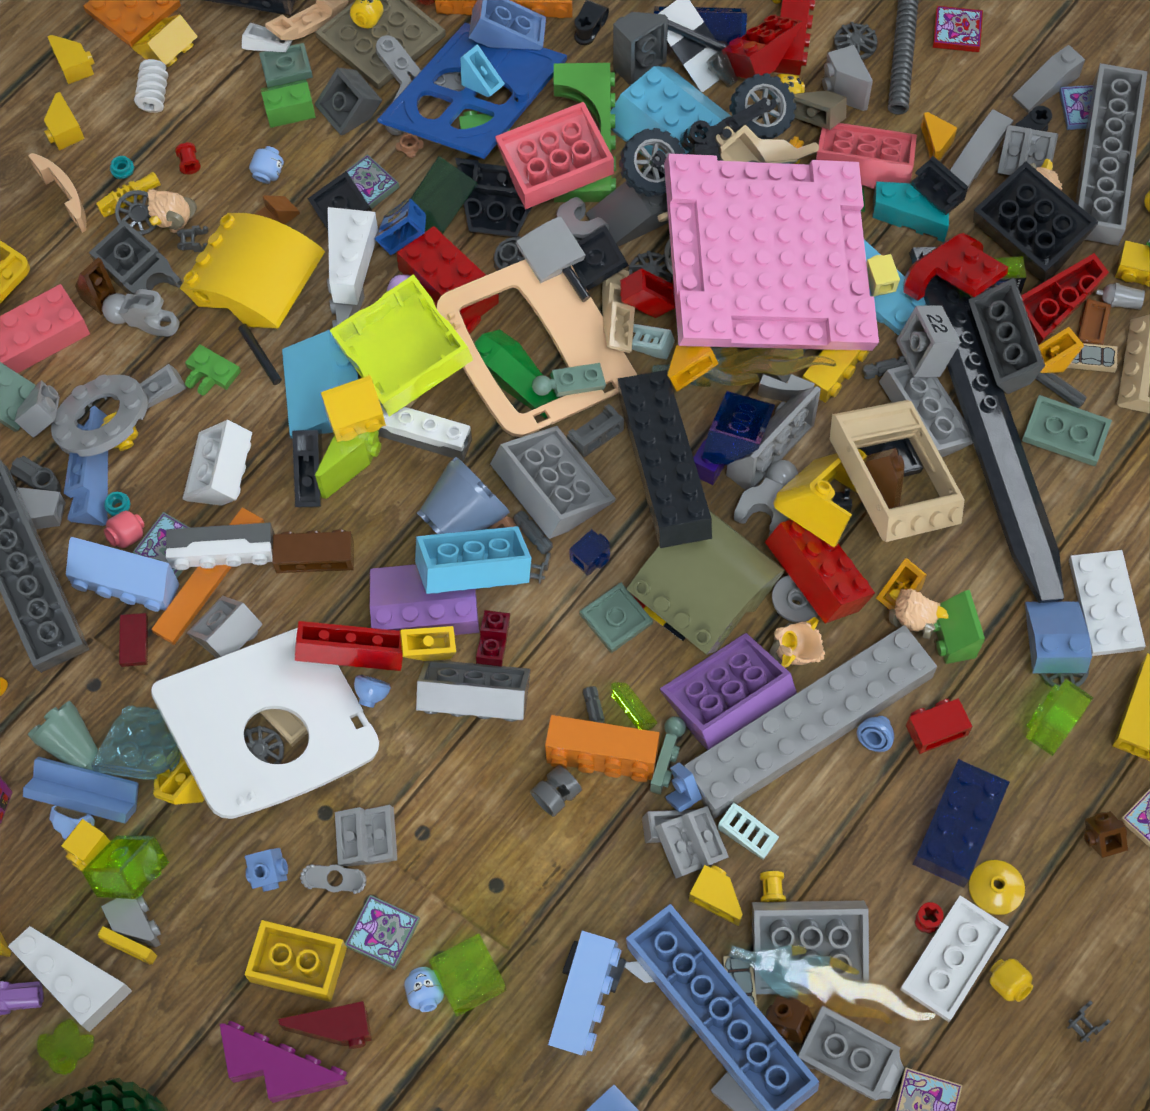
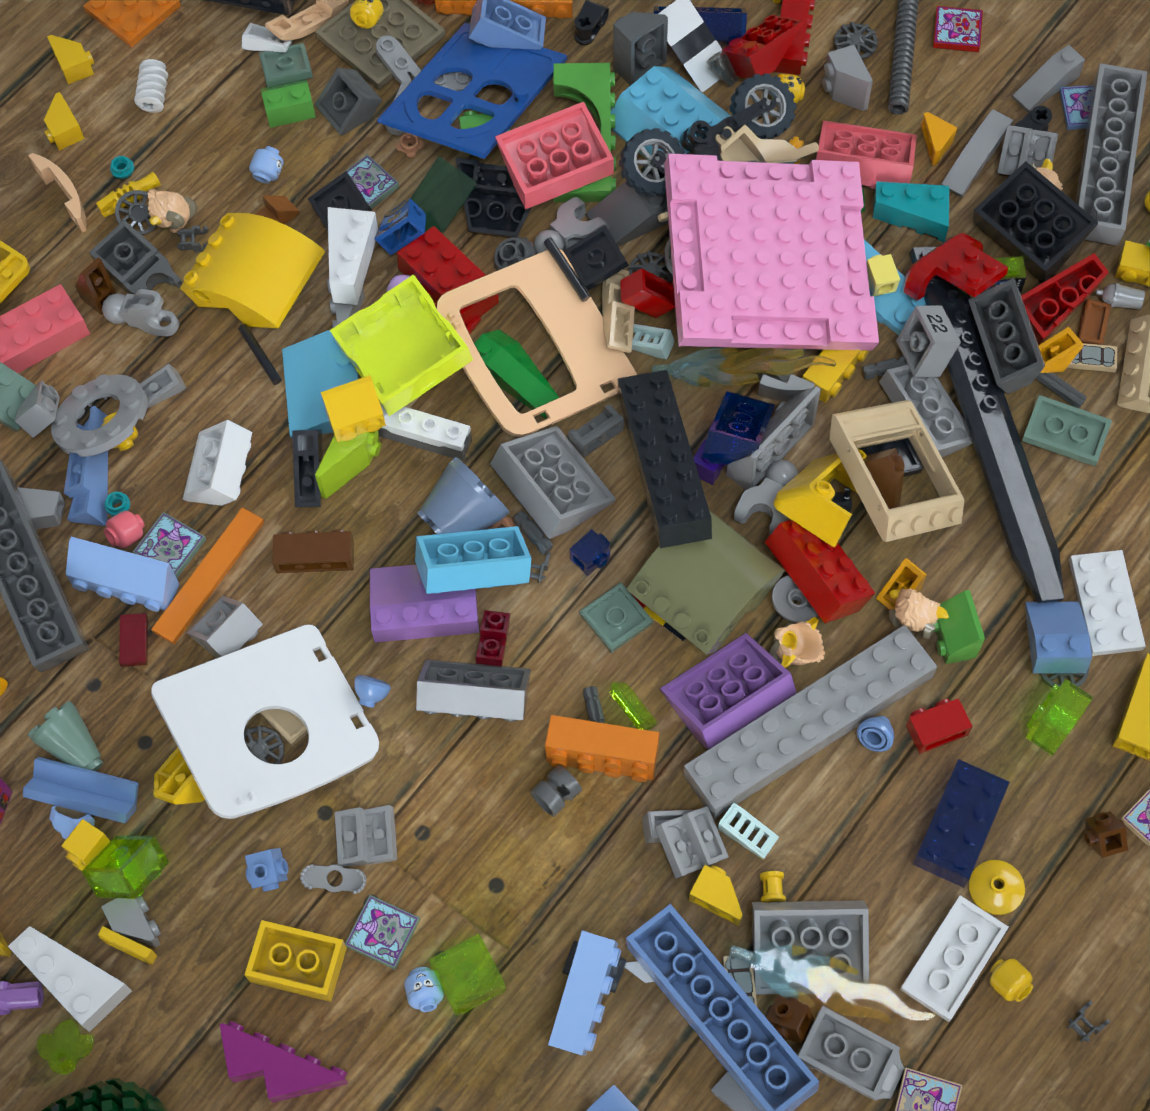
dark grey piece [10,456,61,492] -> none
clear light blue plate [91,706,181,779] -> none
yellow slope [132,14,197,67] -> none
piece [166,523,275,570] -> none
red bush [175,142,201,175] -> none
bright green hinge [185,344,241,396] -> none
dark red slope [278,1001,372,1049] -> none
red brick [295,621,403,671] -> none
yellow slope [400,626,456,661] -> none
medium azure slope [461,44,505,97] -> none
light grey slope [516,216,586,283] -> none
sand green plate [532,363,606,397] -> none
sand green plate [650,716,686,795] -> none
medium blue bracket [666,763,702,812] -> none
light orange slope [667,345,718,392] -> none
black bar [668,19,727,54] -> none
dark tan slope [793,91,847,130] -> none
black hinge [911,156,968,216] -> none
red bush [915,902,944,934] -> none

